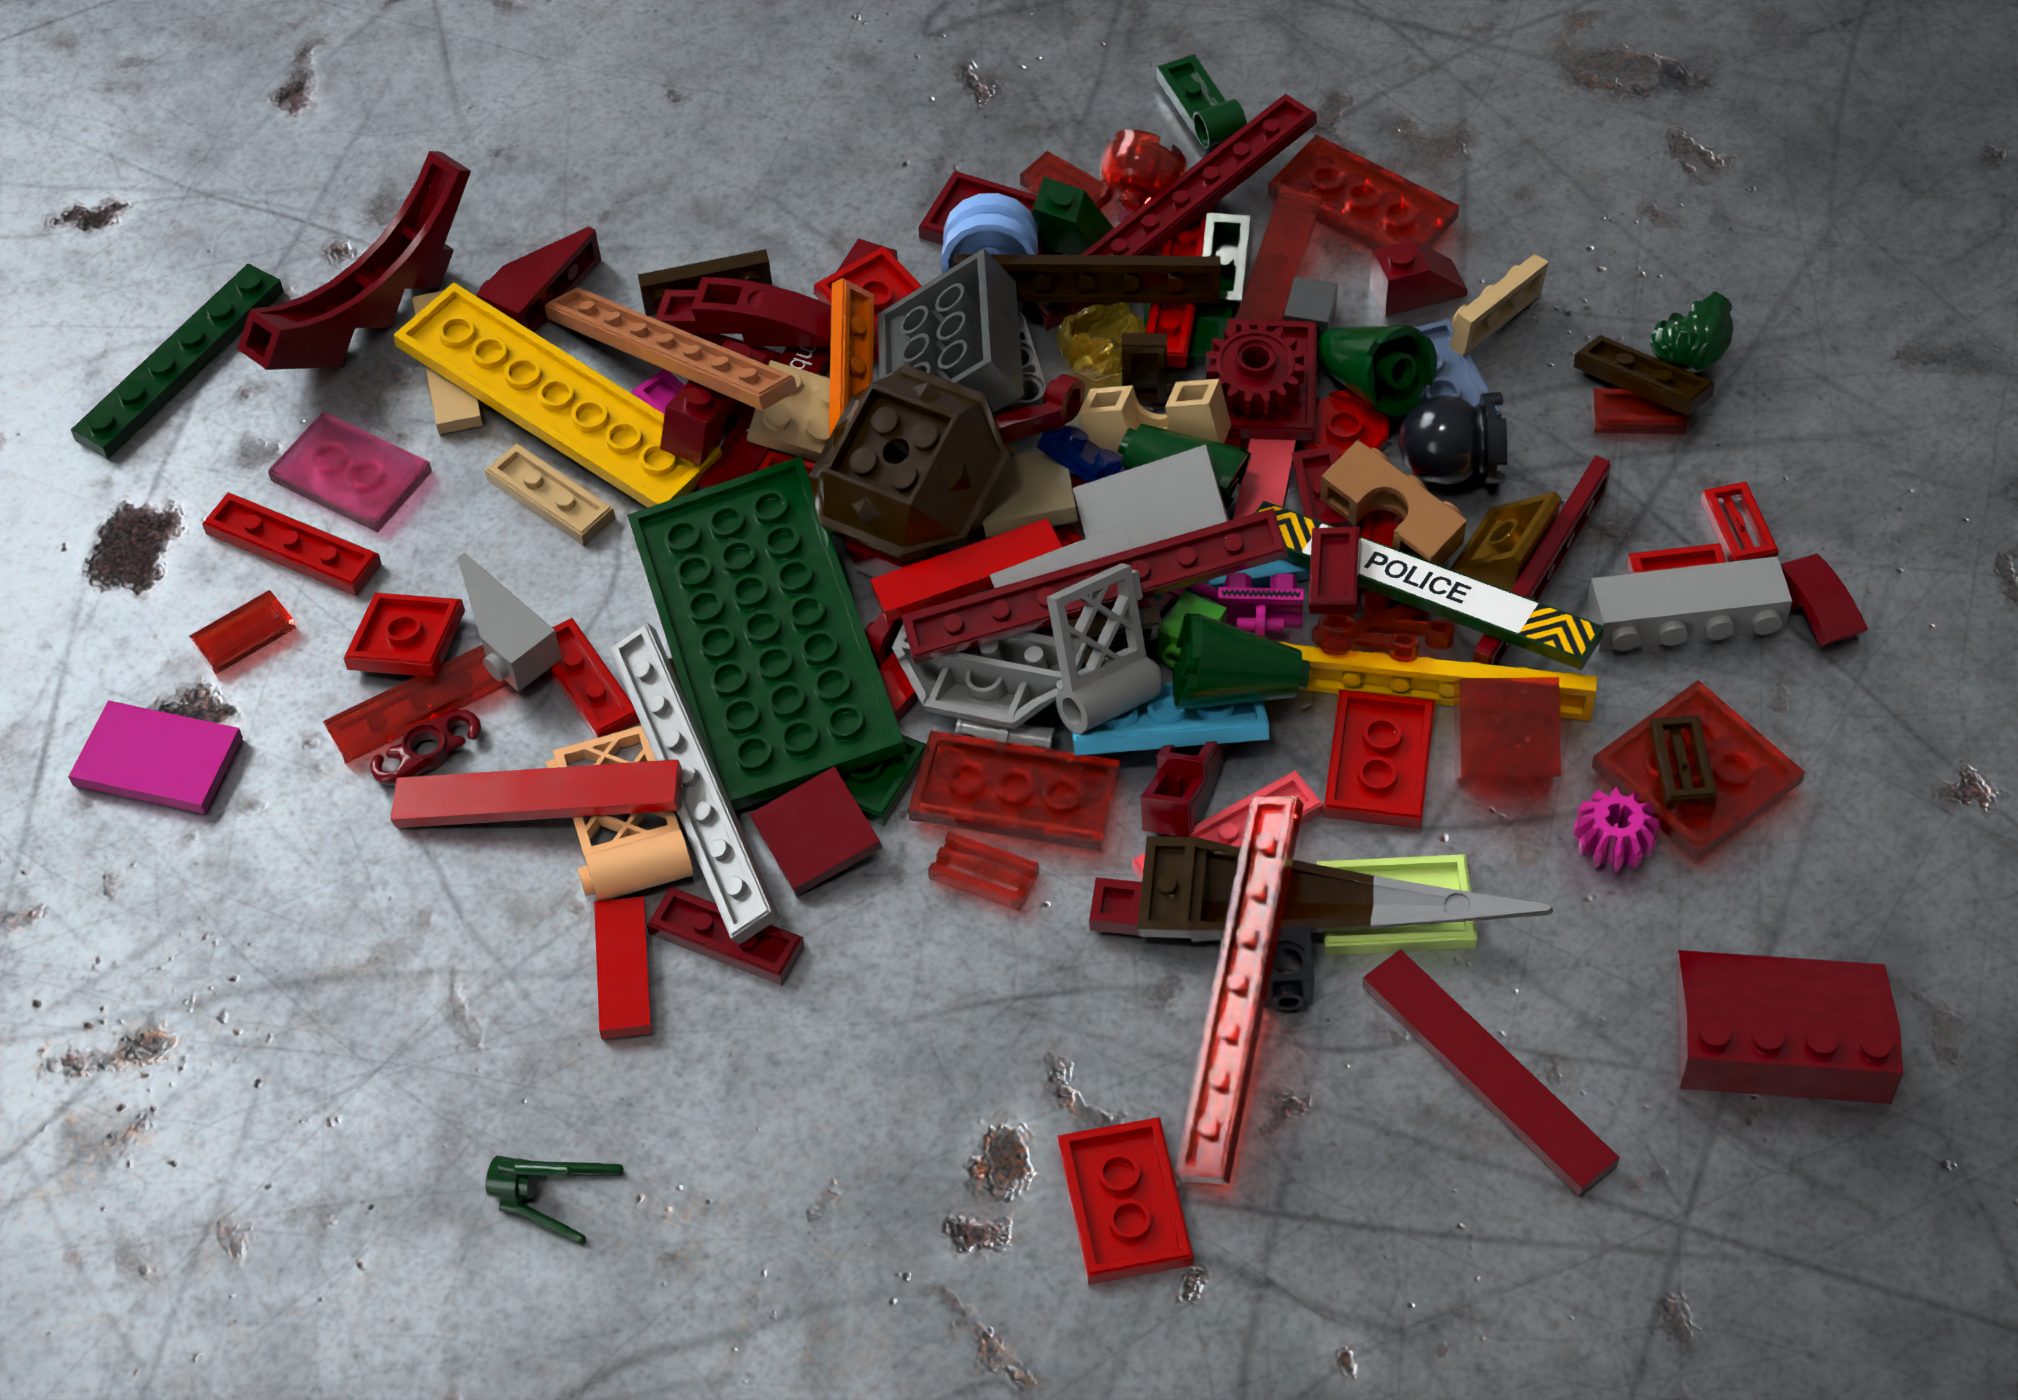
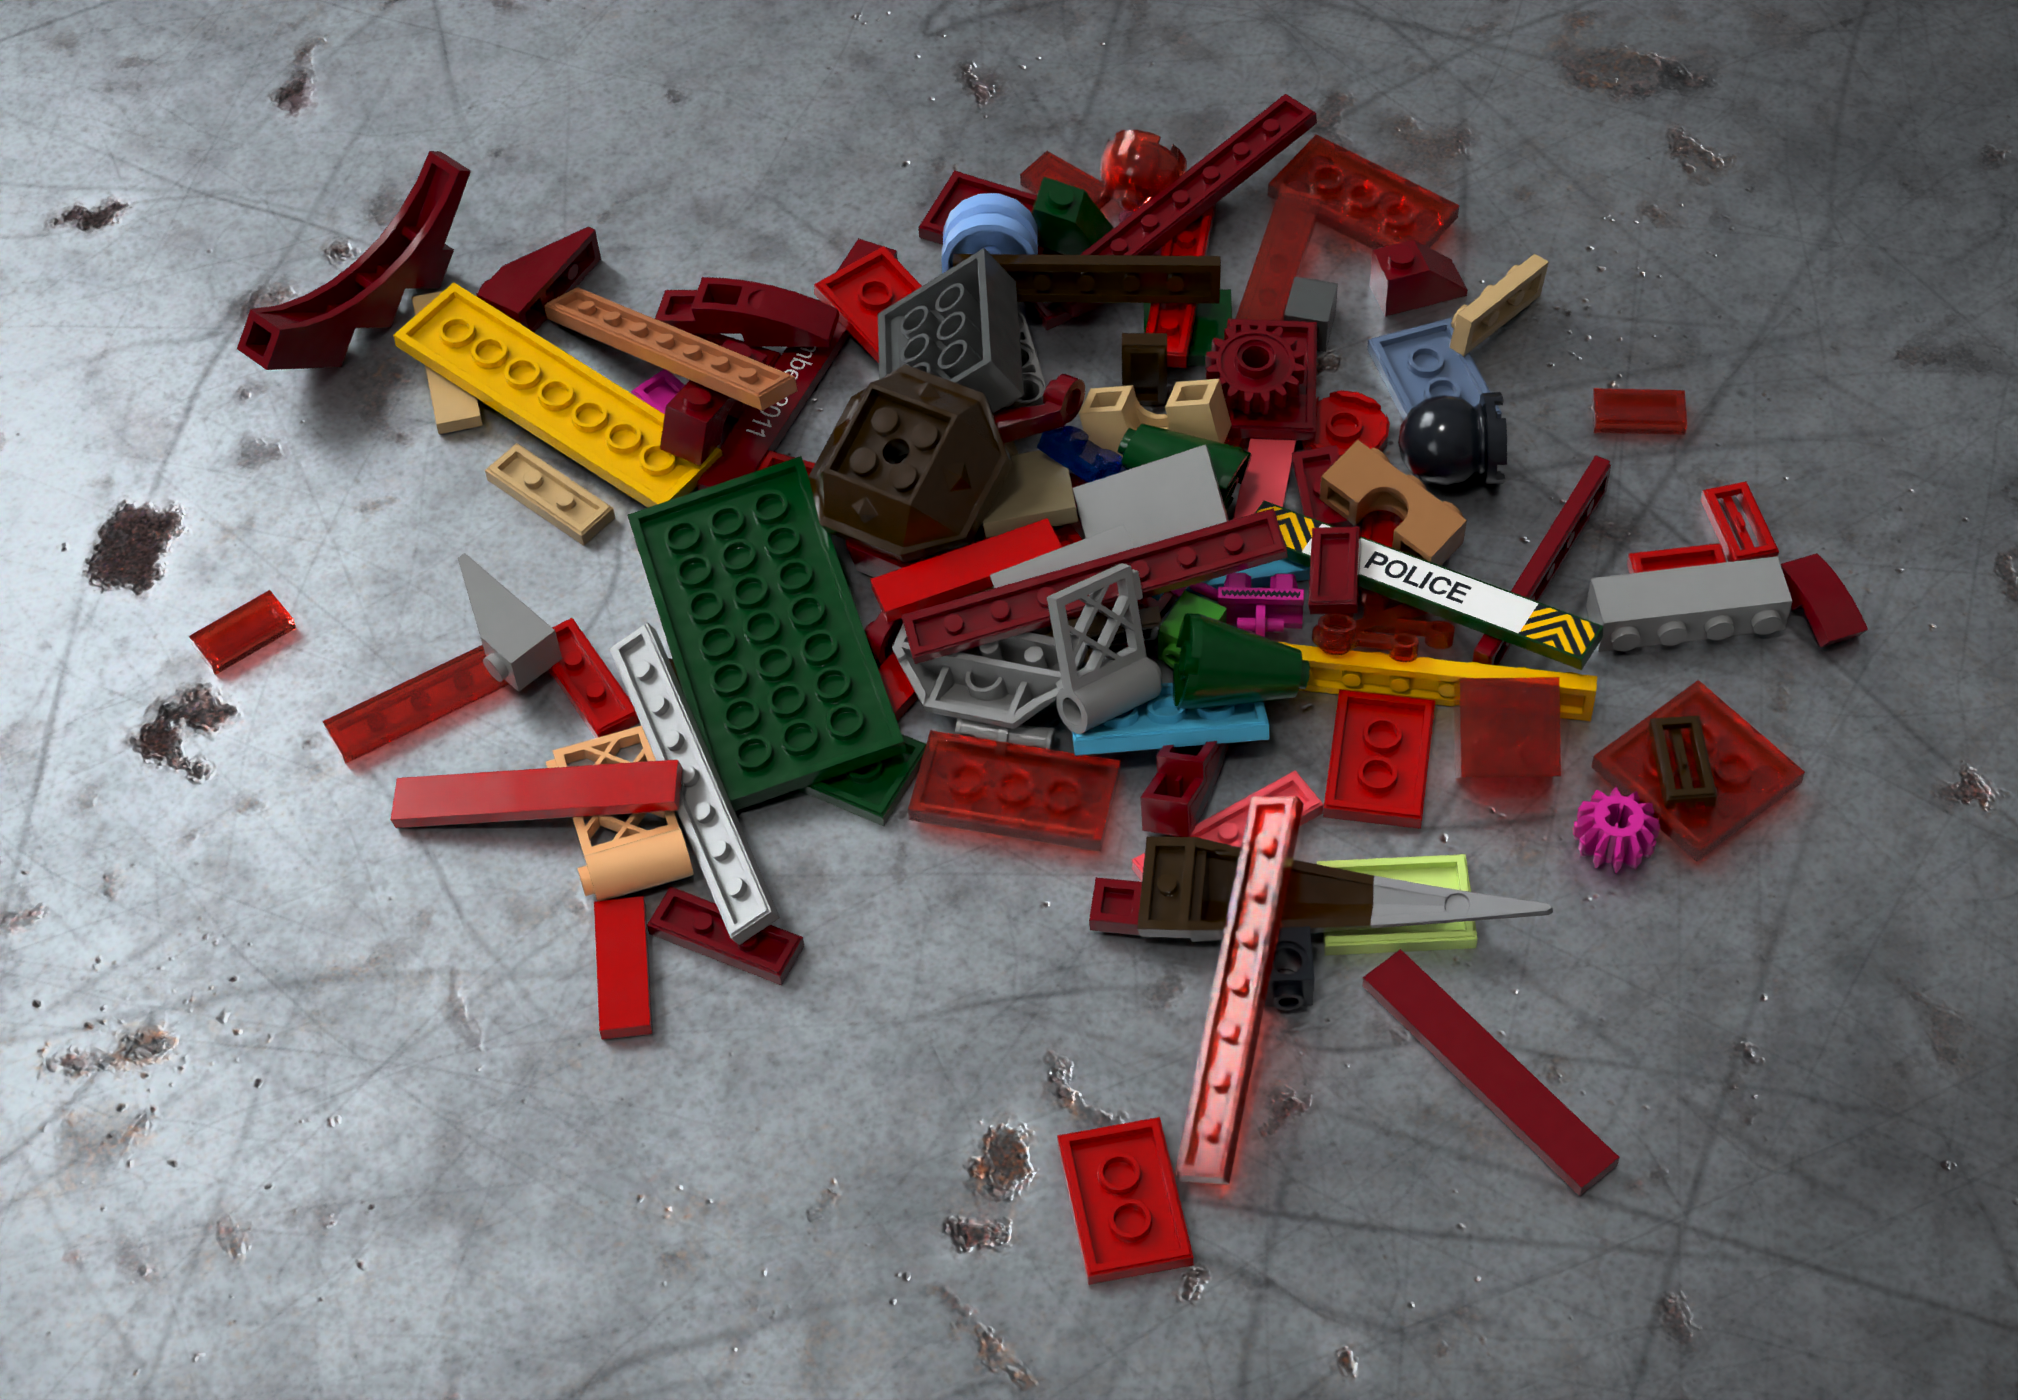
dark pink tile [68,700,243,814] -> none
dark green plate [71,263,284,459] -> none
red tile [202,492,382,596] -> none
clear pink tile [268,412,432,533] -> none
red tile [343,592,465,677] -> none
dark red piece [370,710,481,785] -> none
dark green plant [486,1155,624,1244] -> none
dark brown plate [638,249,772,316] -> none
tan plate [746,360,830,462] -> none
dark red tile [749,766,883,897] -> none
orange tile [829,278,874,437] -> none
clear red tile [928,831,1039,911] -> none
clear yellow hair [1056,302,1146,382] -> none
dark green plate [1157,54,1247,149] -> none
slope [1202,213,1253,303] -> none
dark green cone [1317,325,1437,416] -> none
pearl gold slope [1450,492,1561,591] -> none
dark brown tile [1573,335,1715,416] -> none
dark green hair [1650,291,1733,373] -> none
dark red slope [1677,950,1903,1104] -> none

